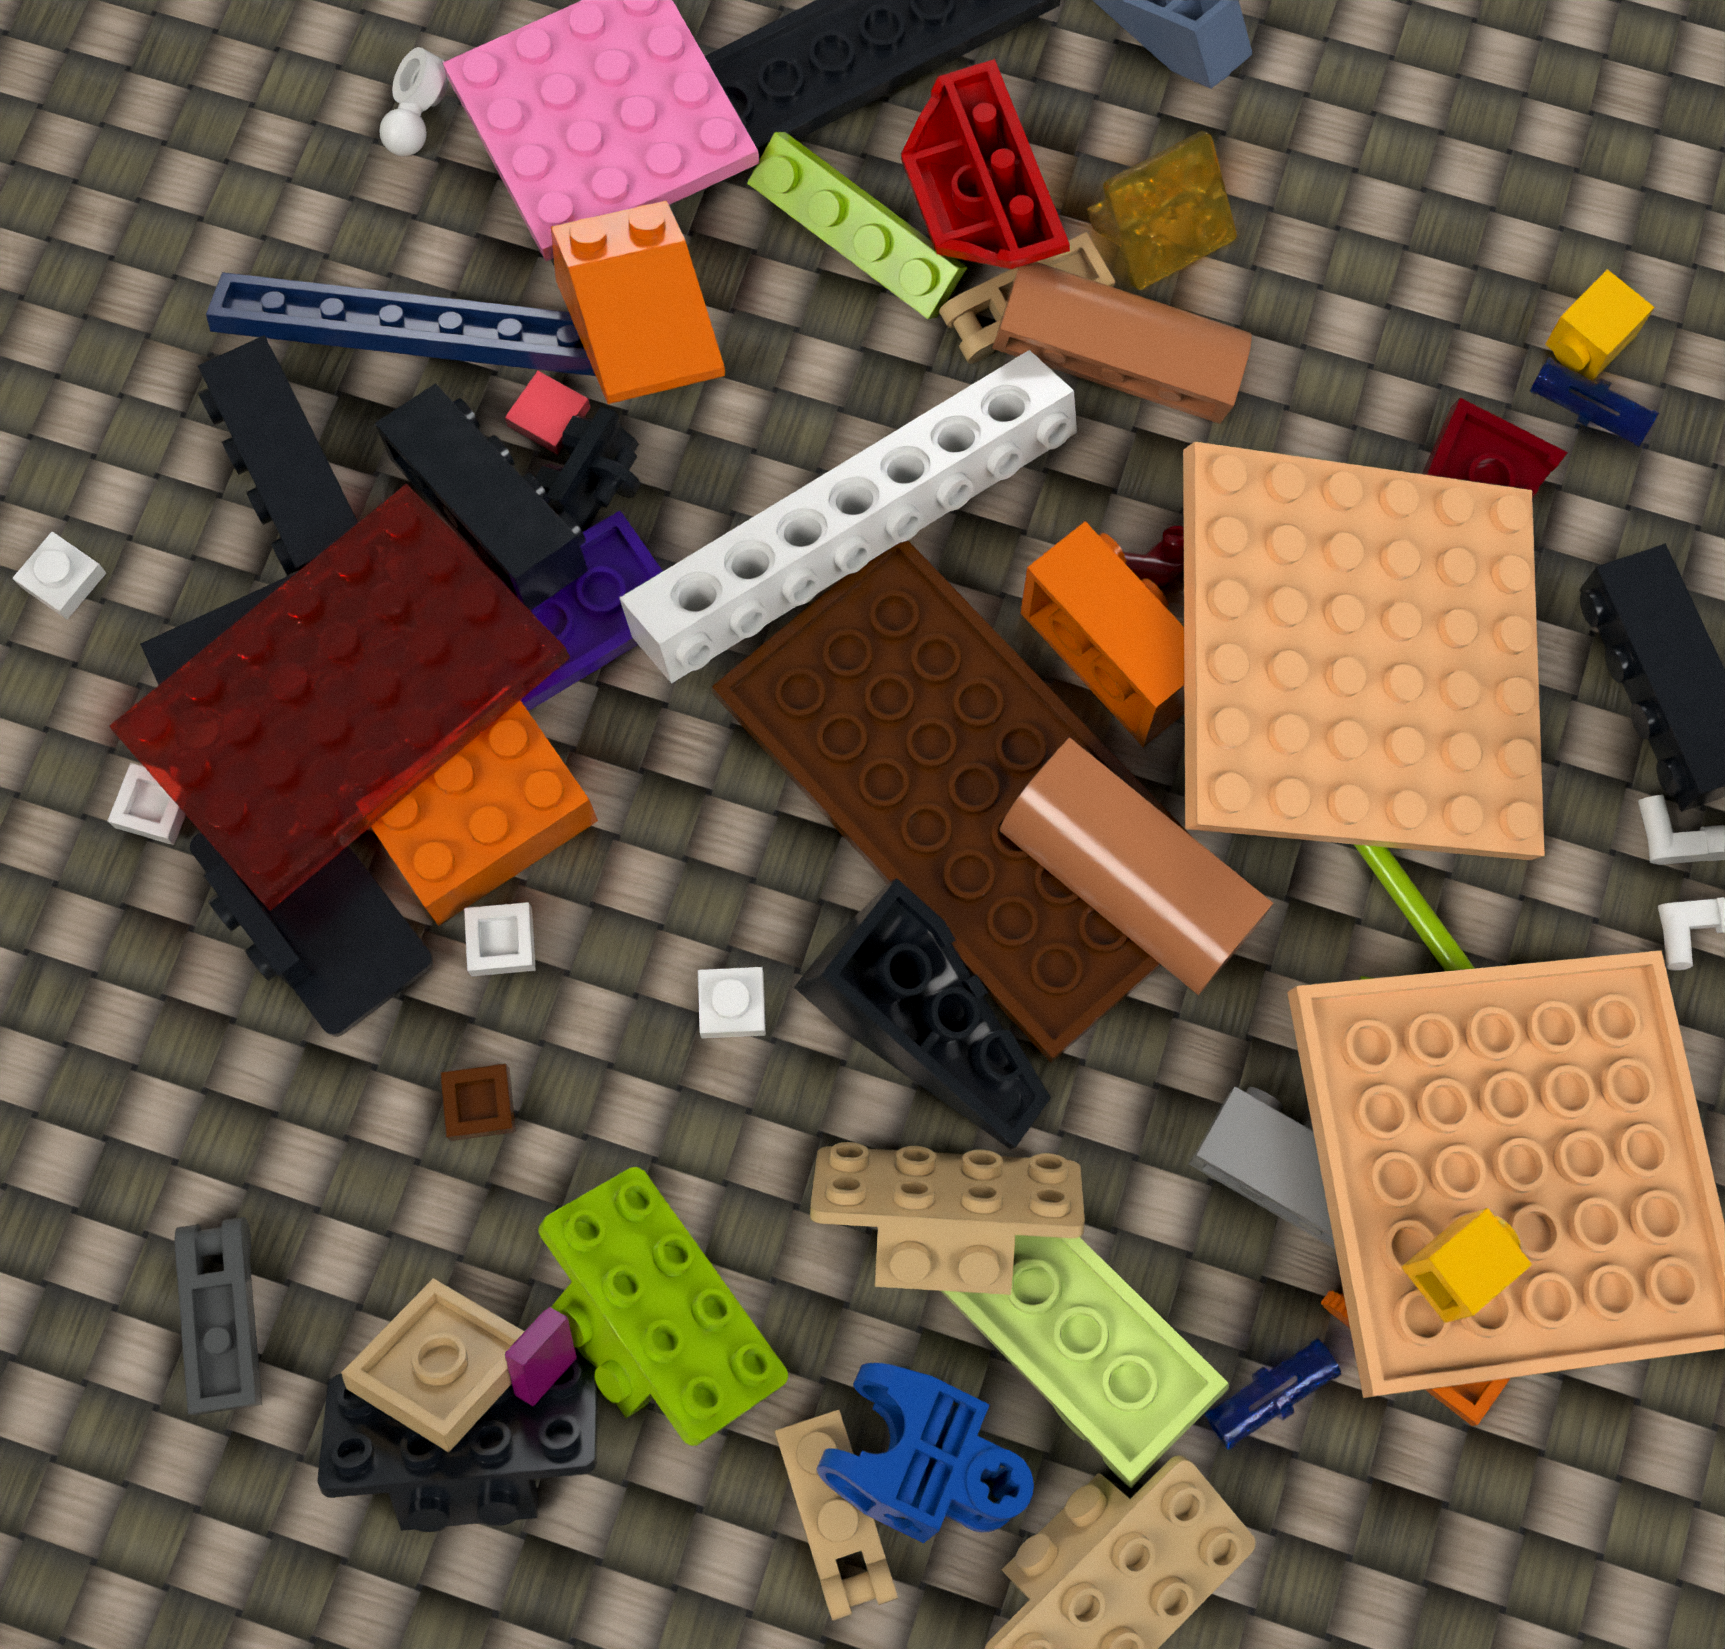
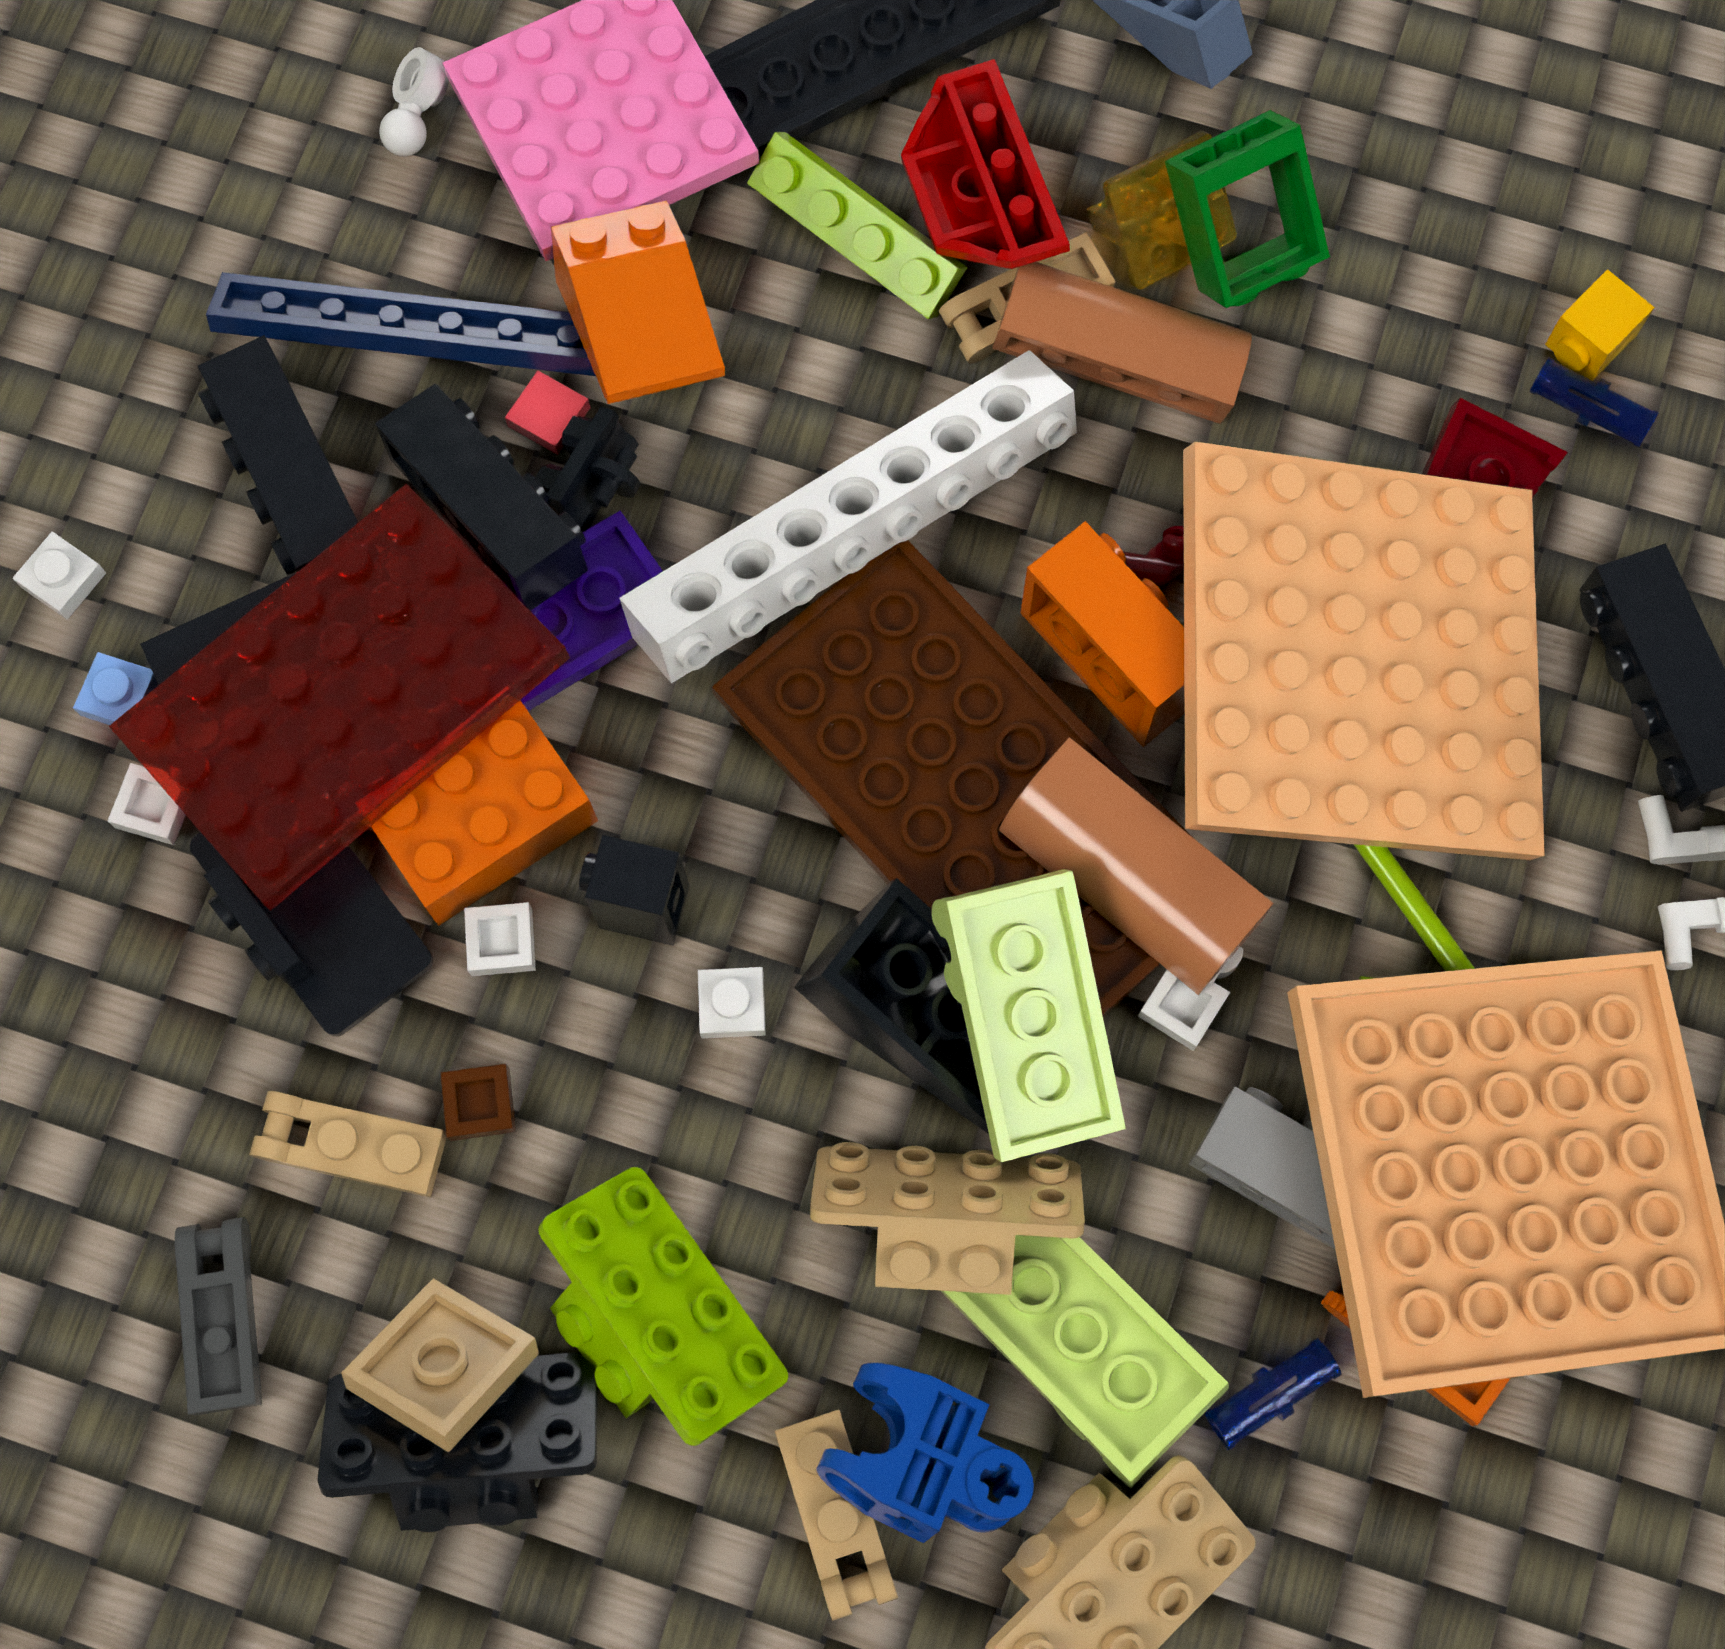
magenta tile [505,1307,577,1406] -> none
yellow brick [1401,1208,1532,1323] -> none
none -> light blue plate [73,652,159,734]
none -> tan plate [249,1091,447,1198]
none -> black brick [579,835,690,946]
none -> yellowish green hinge [932,869,1126,1162]
none -> white plate [1138,947,1243,1051]
none -> green window [1165,110,1330,308]

